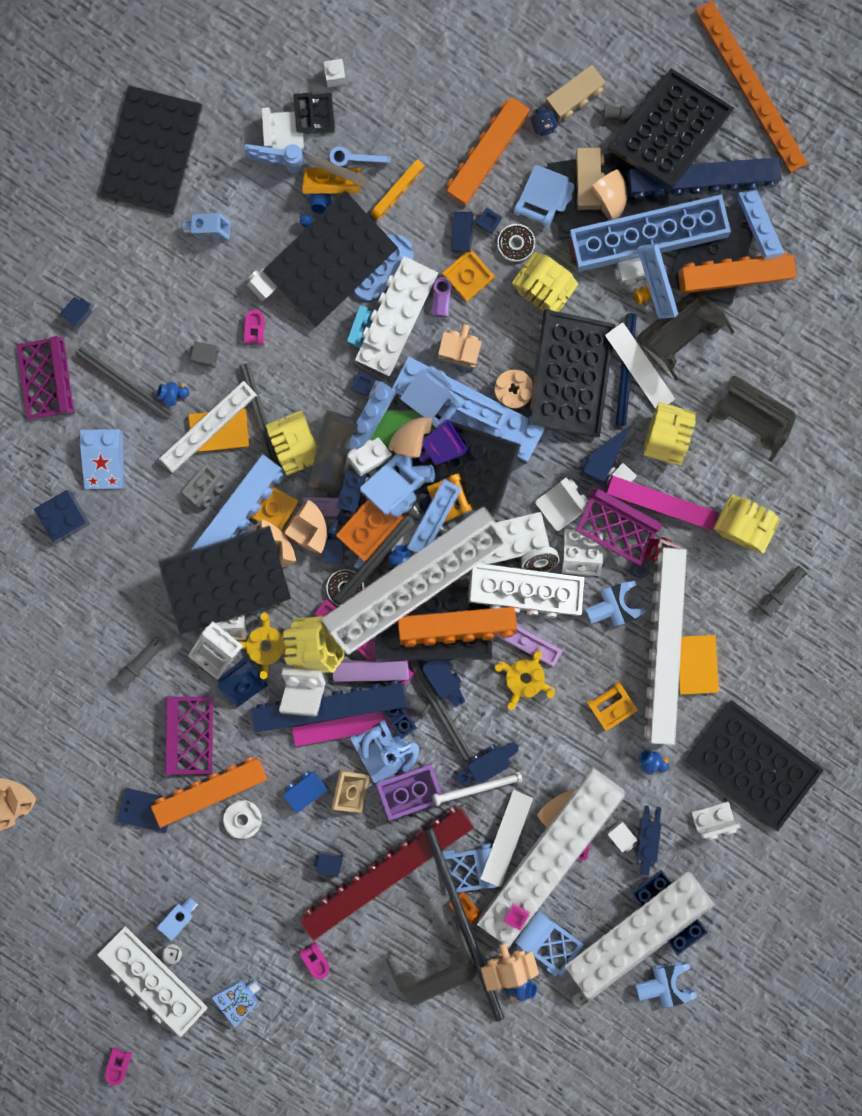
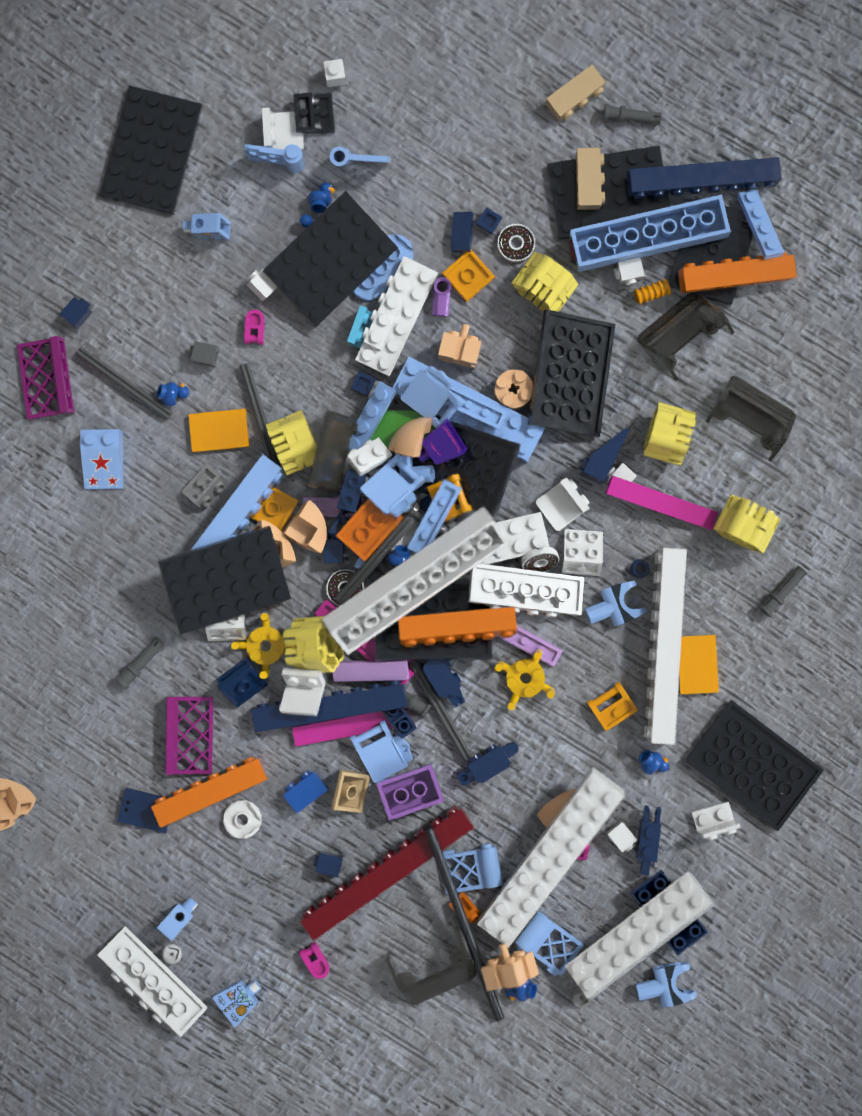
dark blue brick [34,490,90,543] -> none
dark pink plate [105,1047,132,1085] -> none
white tile [159,381,257,473] -> none
white window [188,622,243,680] -> none
white sticker [301,150,374,191] -> none
light orange tile [302,168,361,193] -> none
light blue piece [361,729,419,772] -> none
light orange beam [370,160,425,222] -> none
white bar [432,772,522,806] -> none
orange brick [446,97,530,208] -> none
white sticker [481,790,533,887] -> none
dark pink plate [503,903,530,931] -> none
light blue piece [514,165,575,228] -> none
dark blue head [531,107,558,137] -> none
magenta fence [574,489,663,566] -> none
light nougat brick [591,169,627,221] -> none
white sticker [605,323,675,409] -> none
black plate [607,68,734,191] -> none
dark blue axle [616,313,637,426] -> none
light blue plate [638,244,678,319] -> none
dark red bracket [644,537,681,561] -> none
orange plate [695,0,808,174] -> none

